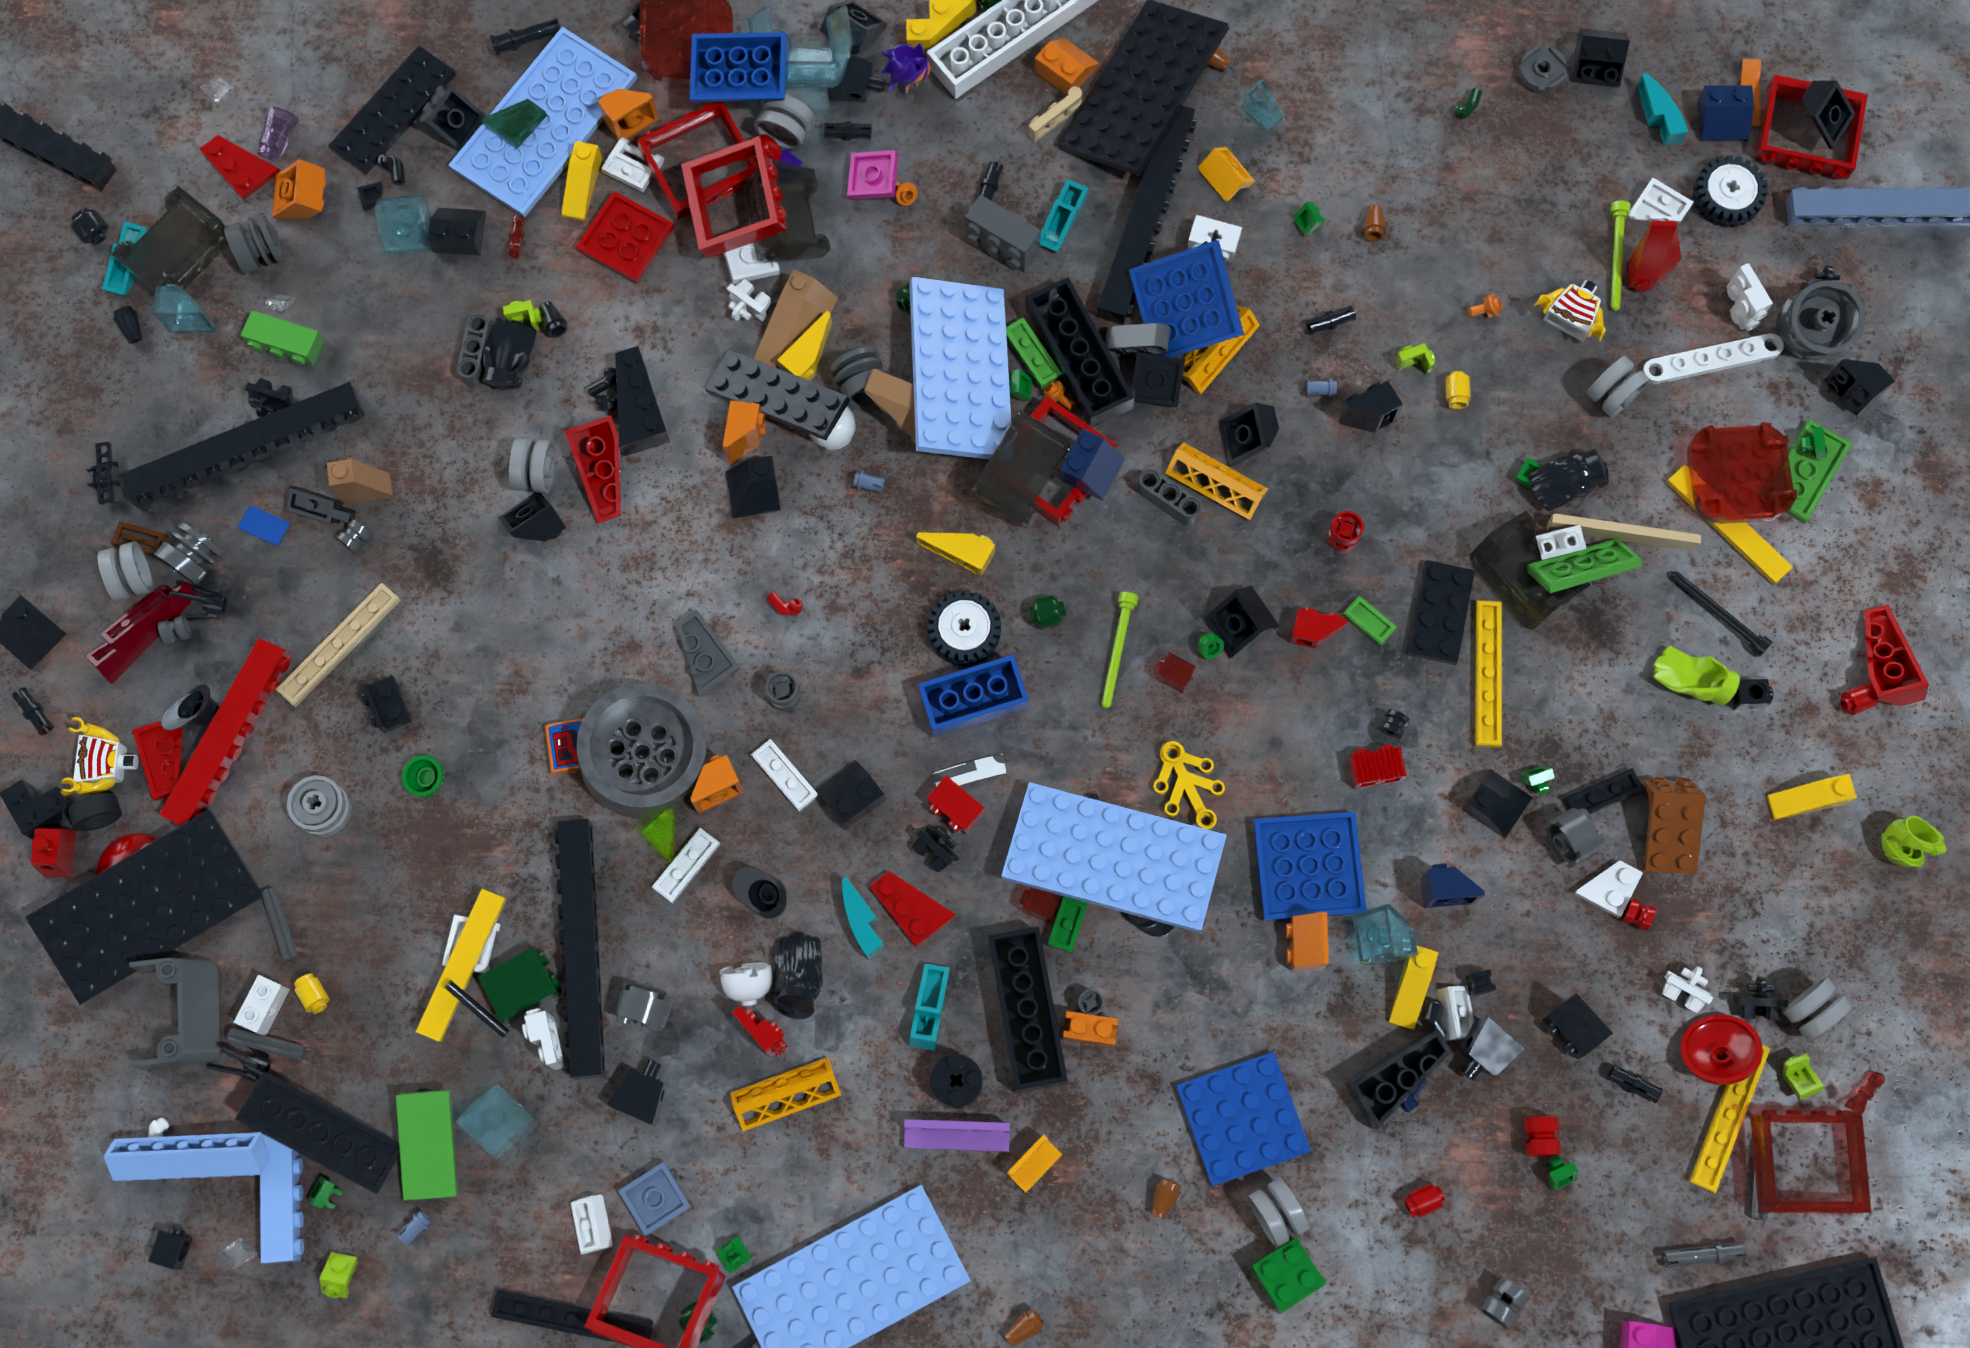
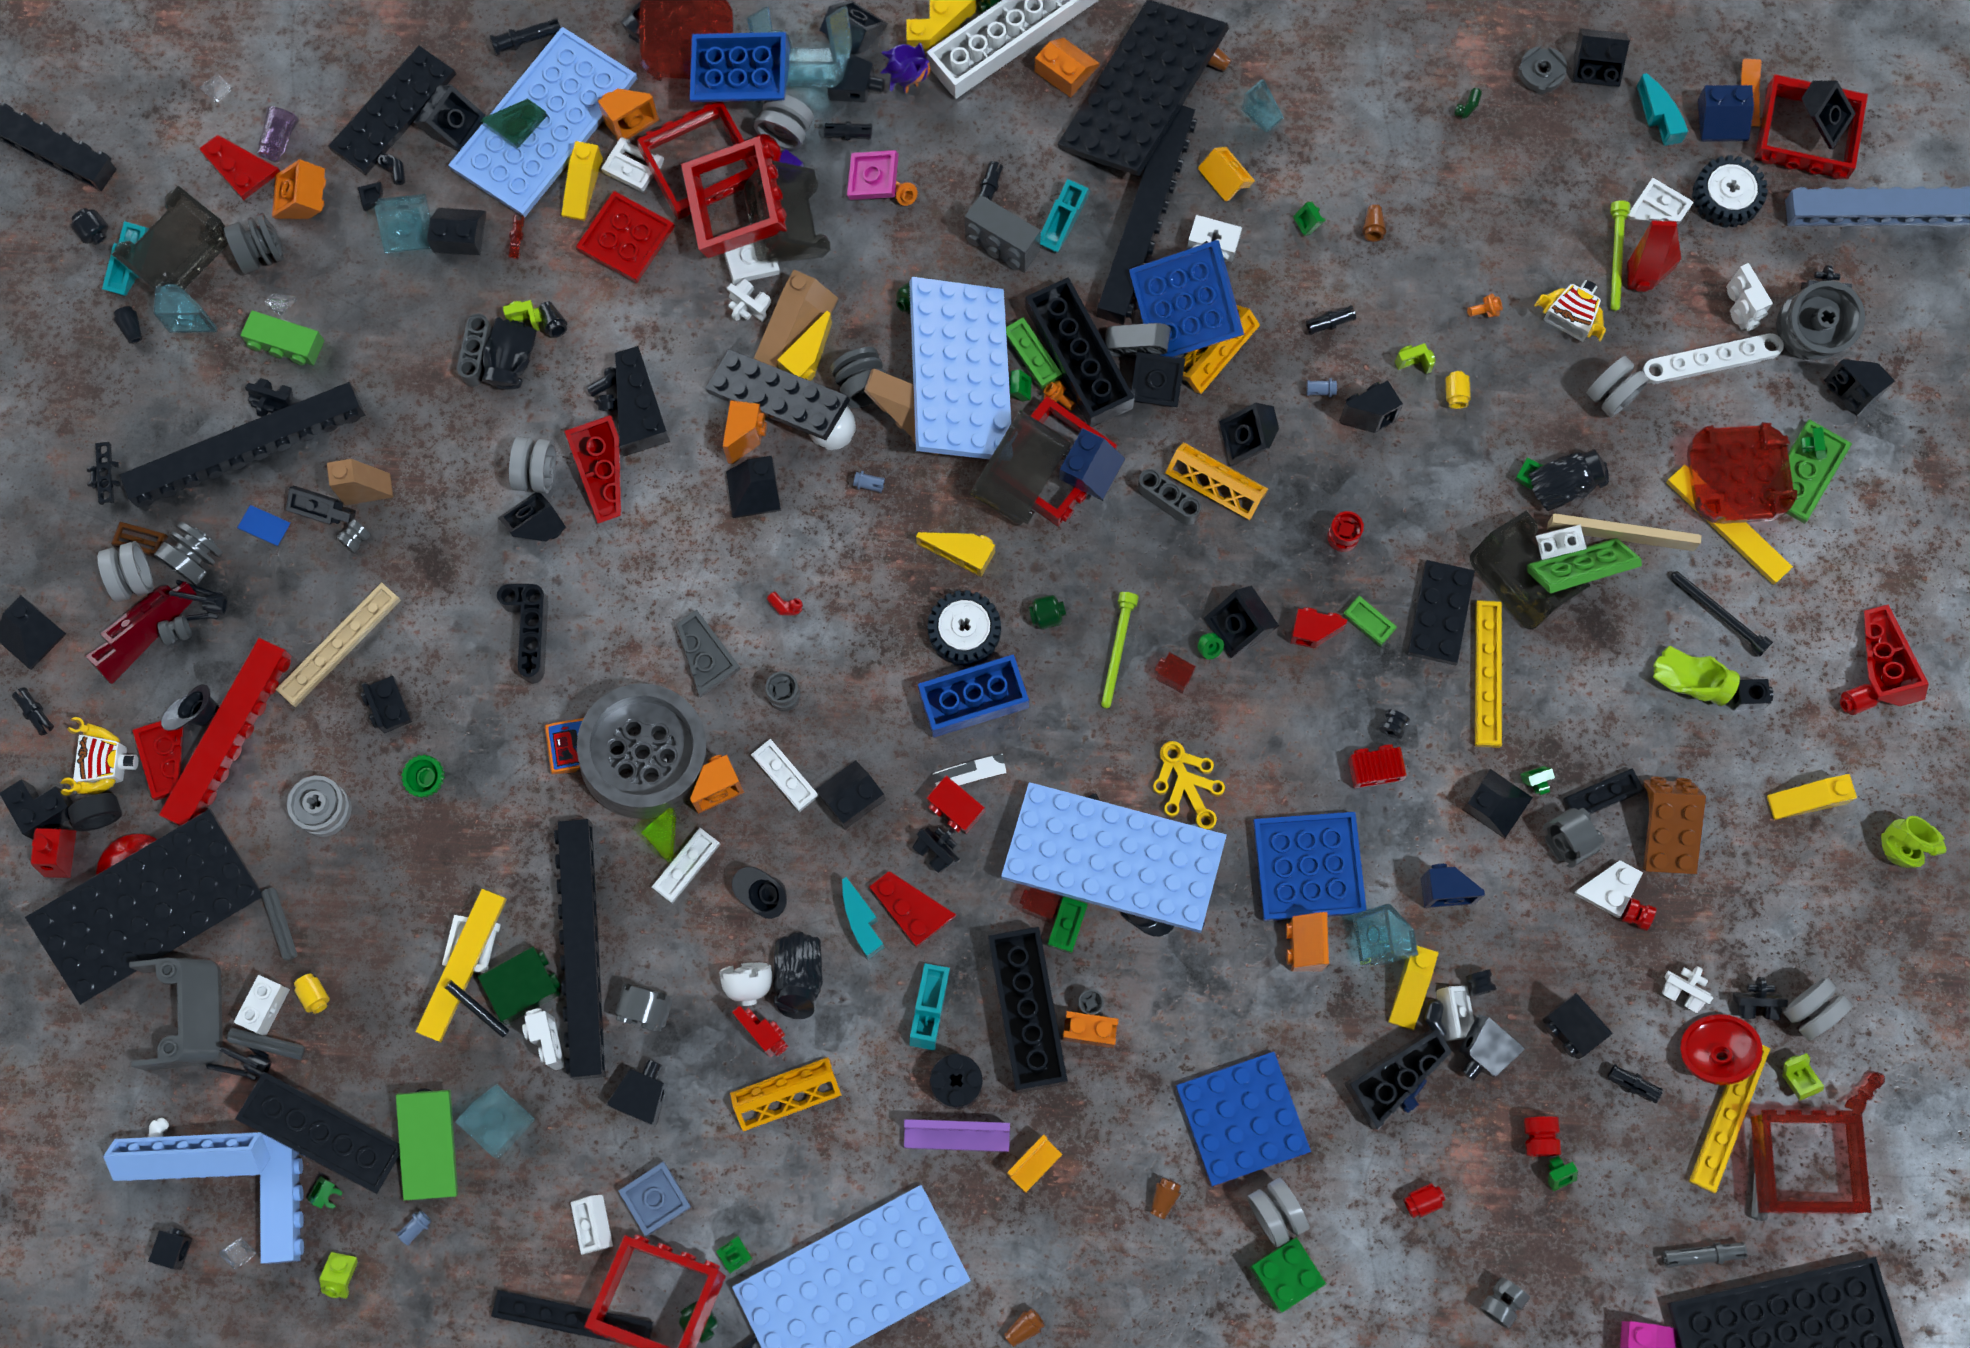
tan plate [1028,87,1082,143] -> none
none -> black beam [497,584,548,684]

